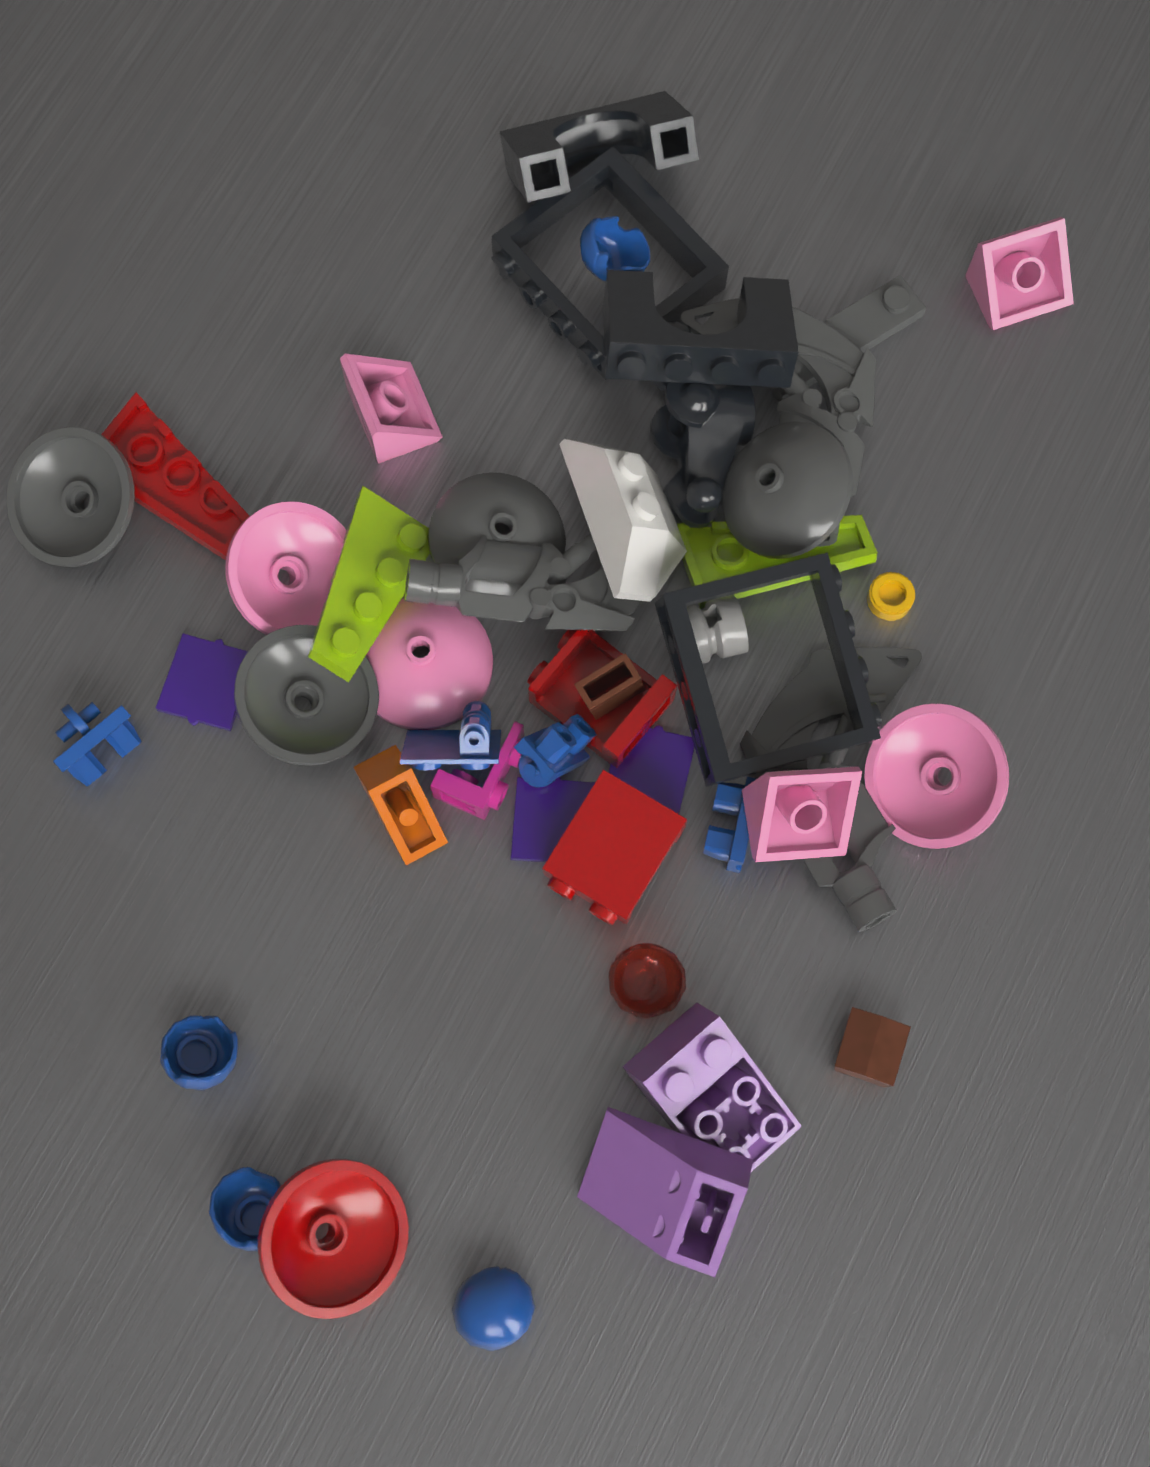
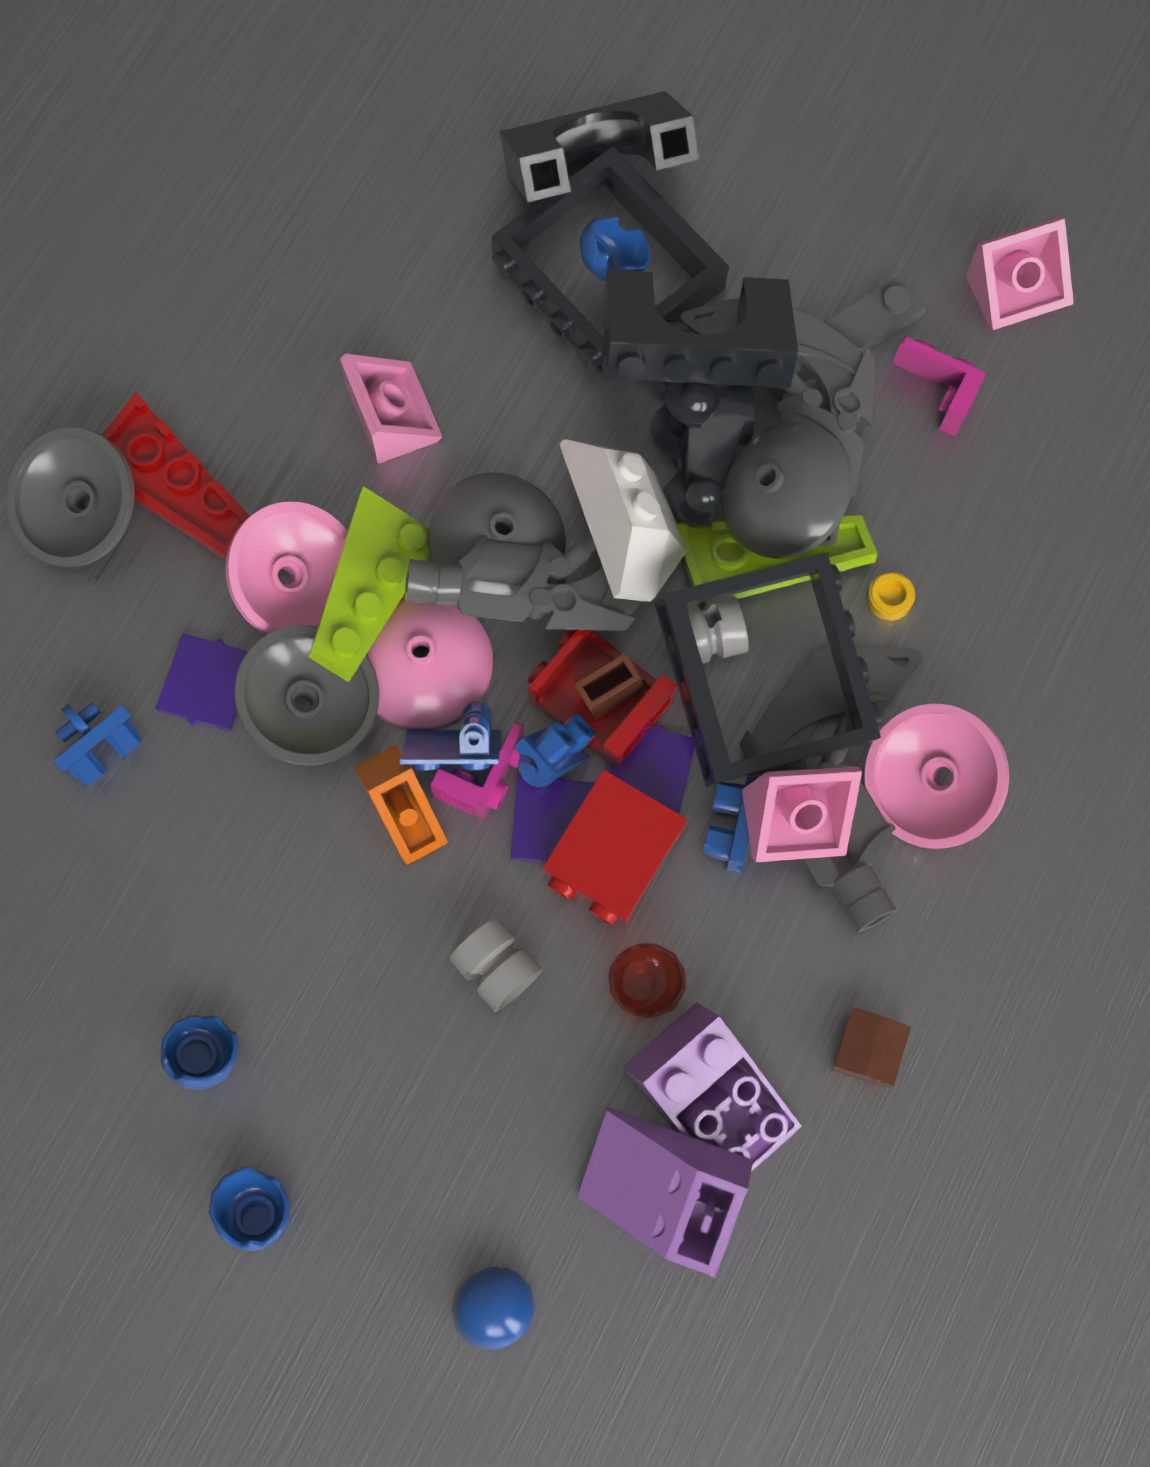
red dish [258,1159,409,1319] -> none
none -> light grey wheel [449,918,542,1012]
none -> dark pink bracket [893,336,986,437]

